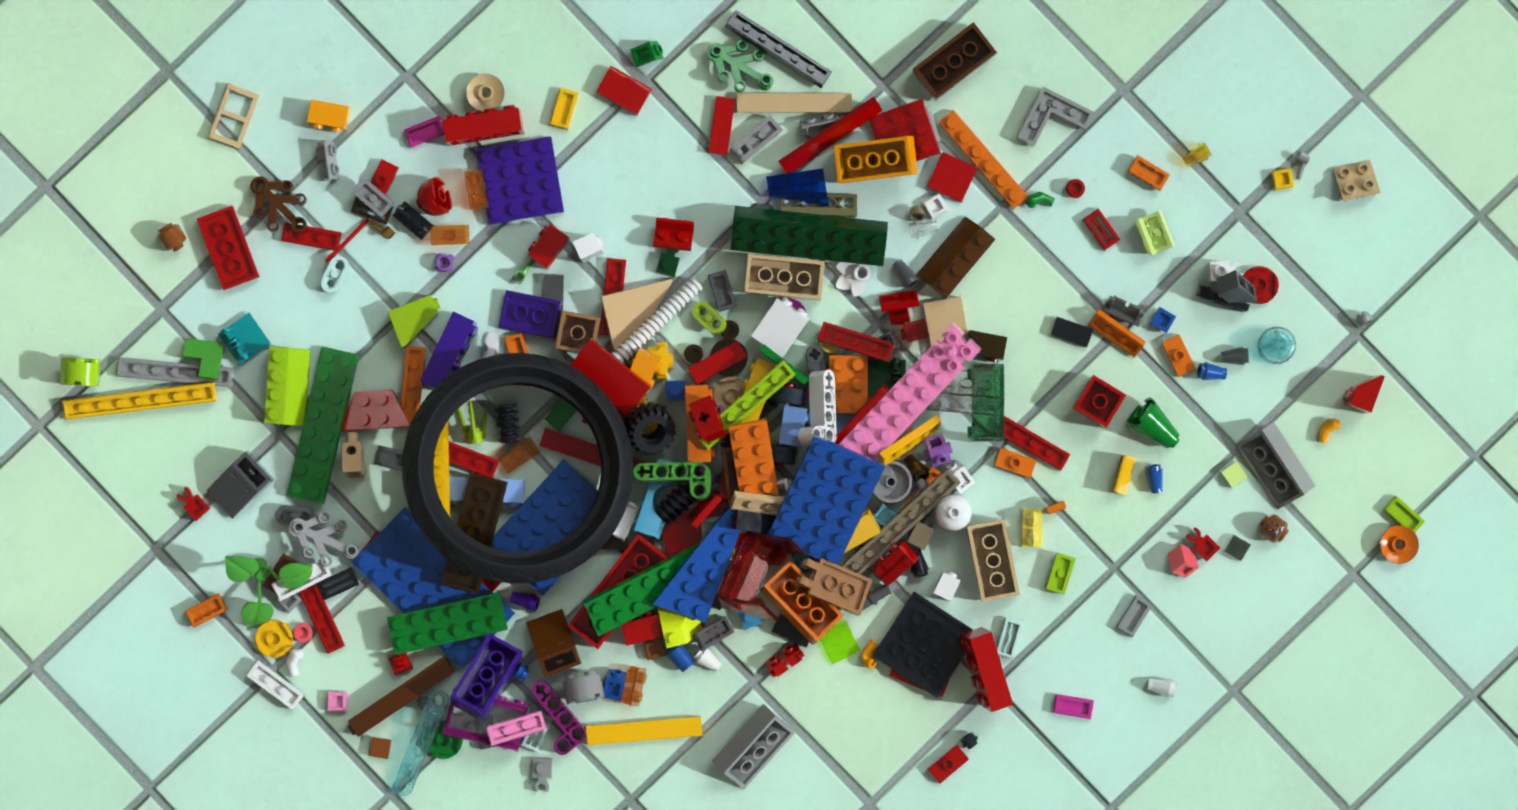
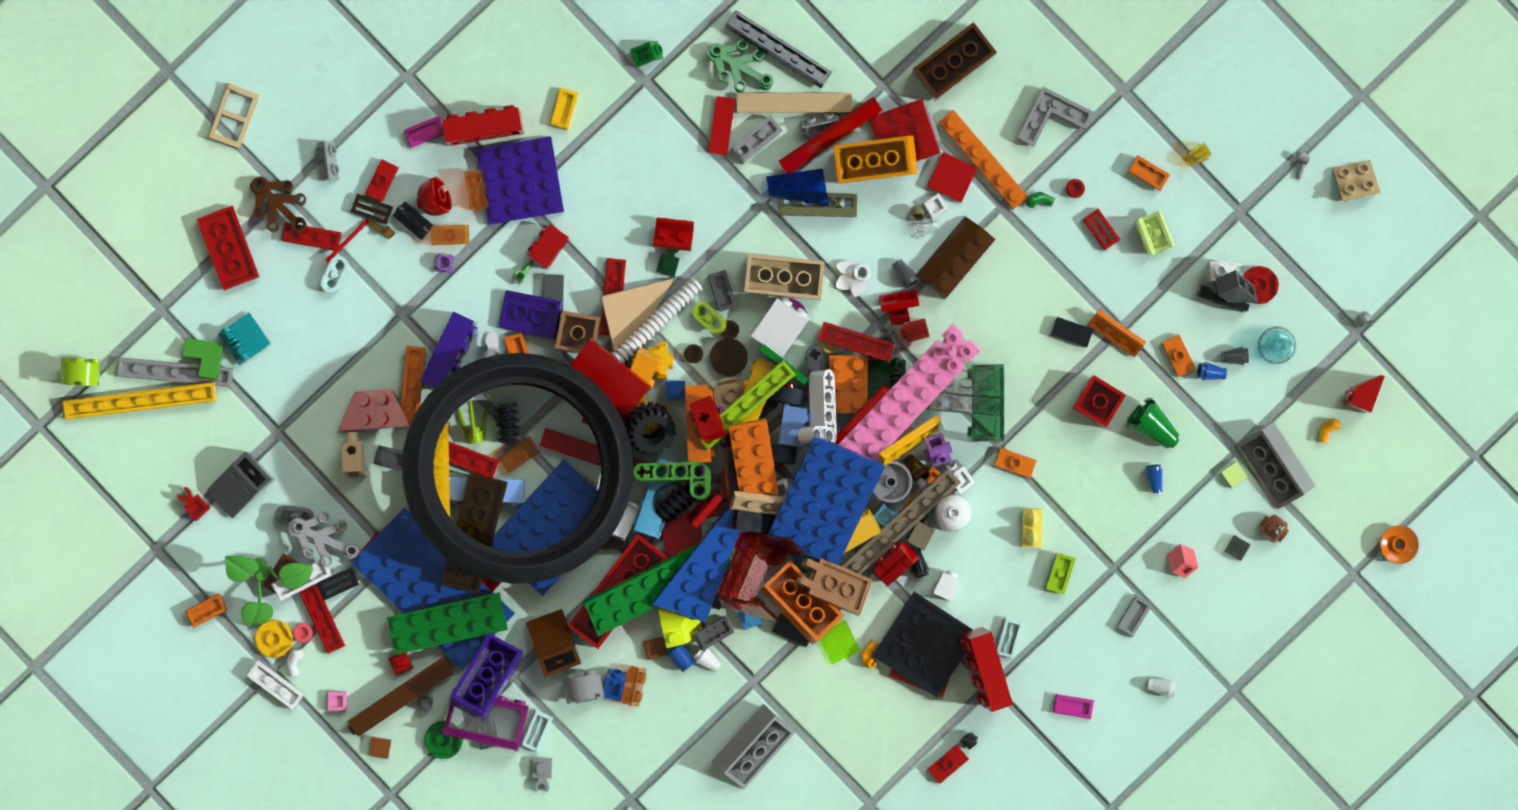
dark orange head [157,223,186,252] -> none
lime slope [264,346,311,426] -> none
light grey tile [275,593,302,613] -> none
green plate [287,346,359,504] -> none
light orange brick [307,99,351,133] -> none
light grey plate [352,178,395,218] -> none
lime slope [388,295,441,348] -> none
clear light blue plate [392,690,449,797] -> none
tan dish [466,74,505,112] -> none
bright pink tile [485,711,547,746] -> none
dark purple cone [510,591,540,612] -> none
blue plate [512,663,530,681] -> none
magenta beam [532,680,587,755] -> none
green tile [545,399,577,431] -> none
white brick [573,232,606,263] -> none
yellow tile [586,716,703,745] -> none
red piece [596,66,652,116] -> none
red brick [621,611,664,646] -> none
red tile [688,341,747,385] -> none
dark green brick [730,206,888,266] -> none
red hinge [764,643,805,678] -> none
light blue tile [836,414,855,433] -> none
dark grey pin [862,583,892,611] -> none
tan tile [923,297,969,346] -> none
tan brick [966,519,1020,602] -> none
dark brown slope [968,330,1007,363] -> none
red tile [994,416,1071,471] -> none
orange tile [1044,501,1066,514] -> none
dark grey hinge [1103,295,1145,327] -> none
yellow slope [1112,455,1136,495] -> none
blue plate [1150,307,1176,333] -> none
red plate [1186,527,1220,561] -> none
yellow tile [1271,168,1294,191] -> none
lime tile [1383,496,1425,532] -> none

